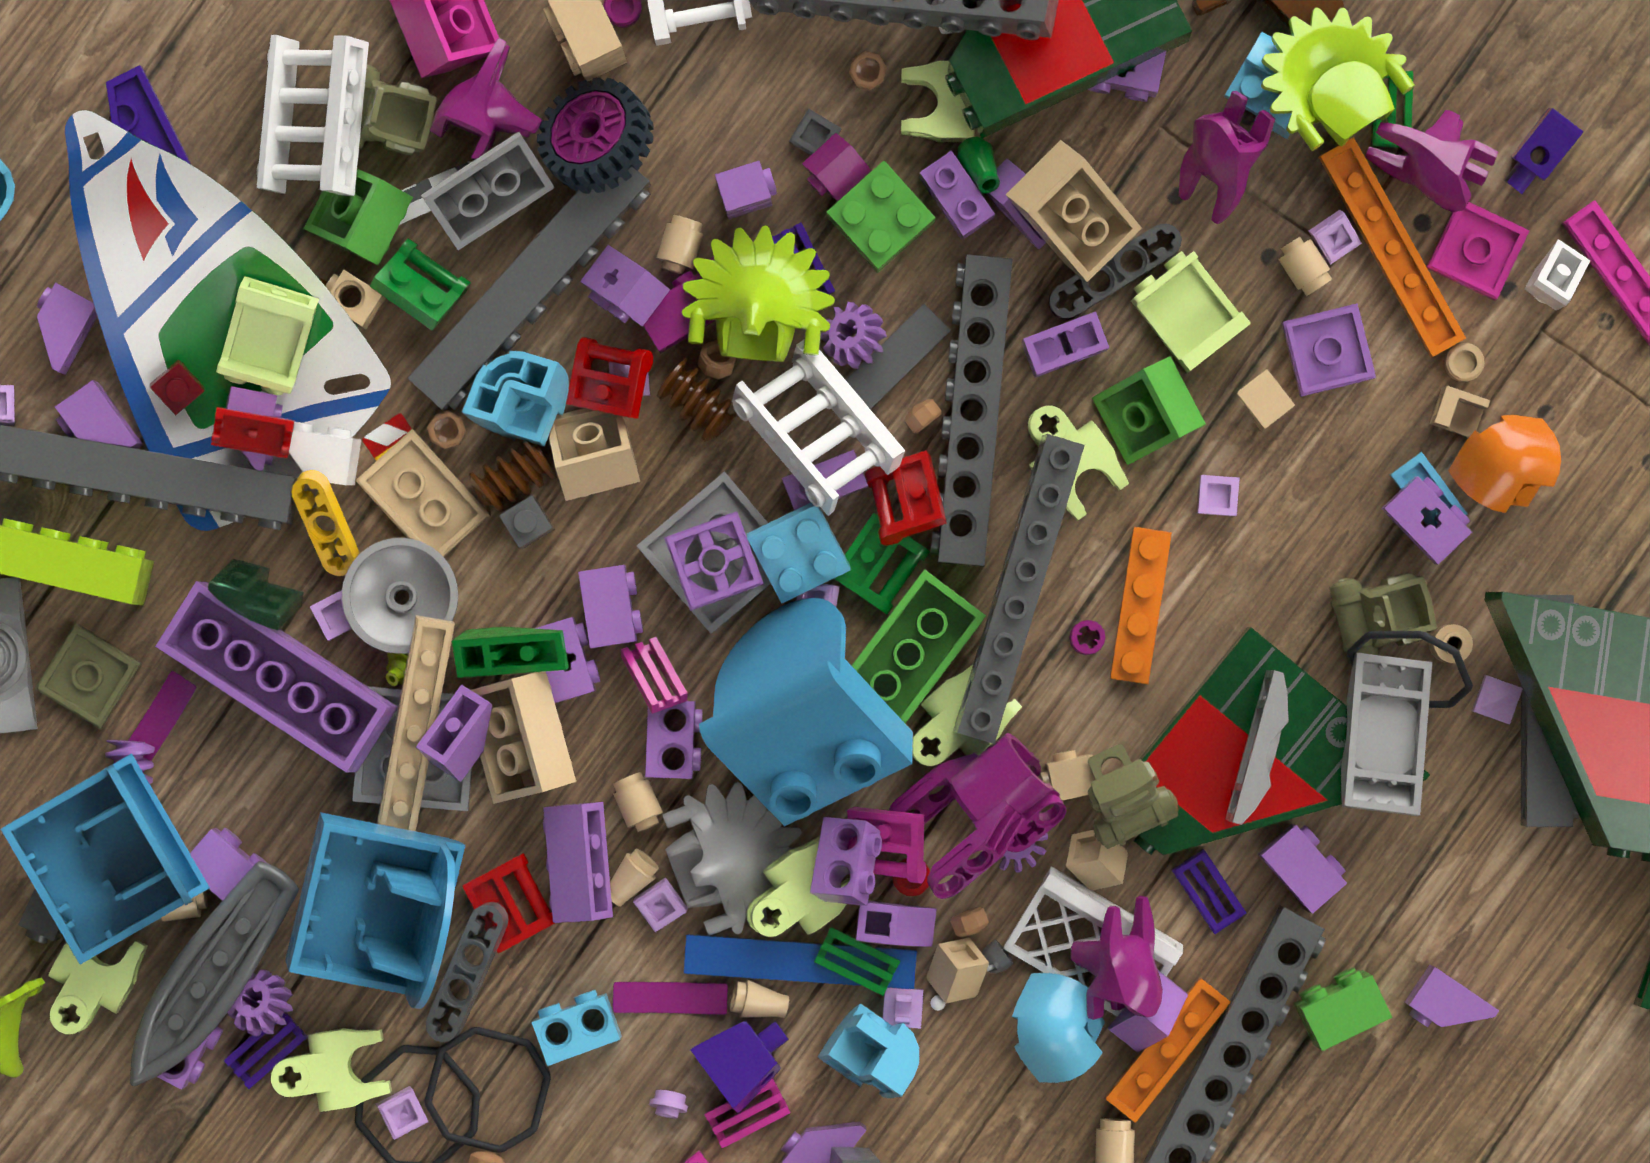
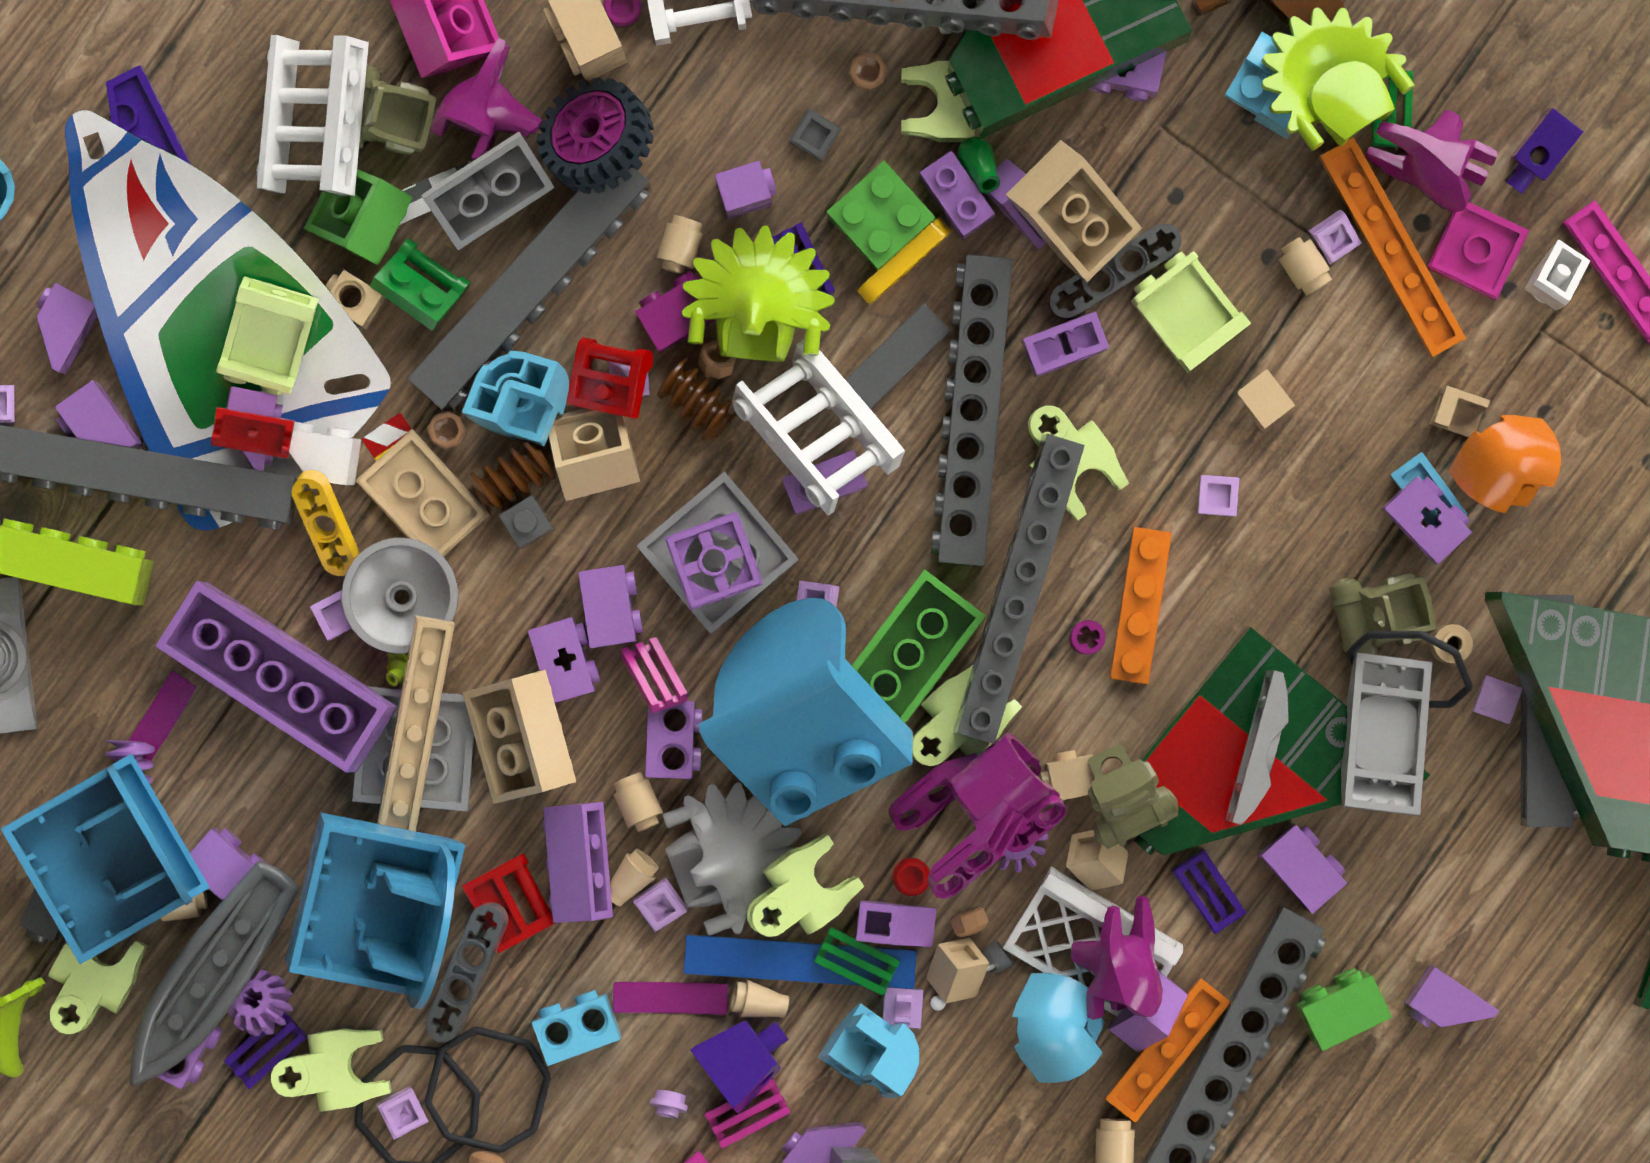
olive tile [35,623,142,729] -> none
dark red plate [150,359,205,416] -> none
clear green slope [208,559,304,631] -> none
medium lavender slope [416,685,493,782] -> none
green slope [452,627,569,678] -> none
medium lavender brick [580,245,670,326] -> none
medium azure plate [747,503,851,603] -> none
magenta brick [802,133,872,201] -> none
medium lavender brick [810,817,882,906] -> none
medium lavender gear [820,302,887,369] -> none
green plate [834,512,930,615] -> none
dark pink plate [847,807,926,883] -> none
red plate [865,450,947,545] -> none
medium nougat tile [905,399,942,434] -> none
bright green slope [1092,356,1206,465] -> none
magenta piece [1179,91,1276,224] -> none
medium lavender plate [1282,303,1376,397] -> none
tan tile [1444,343,1484,382] -> none
none -> yellow beam [857,217,952,305]

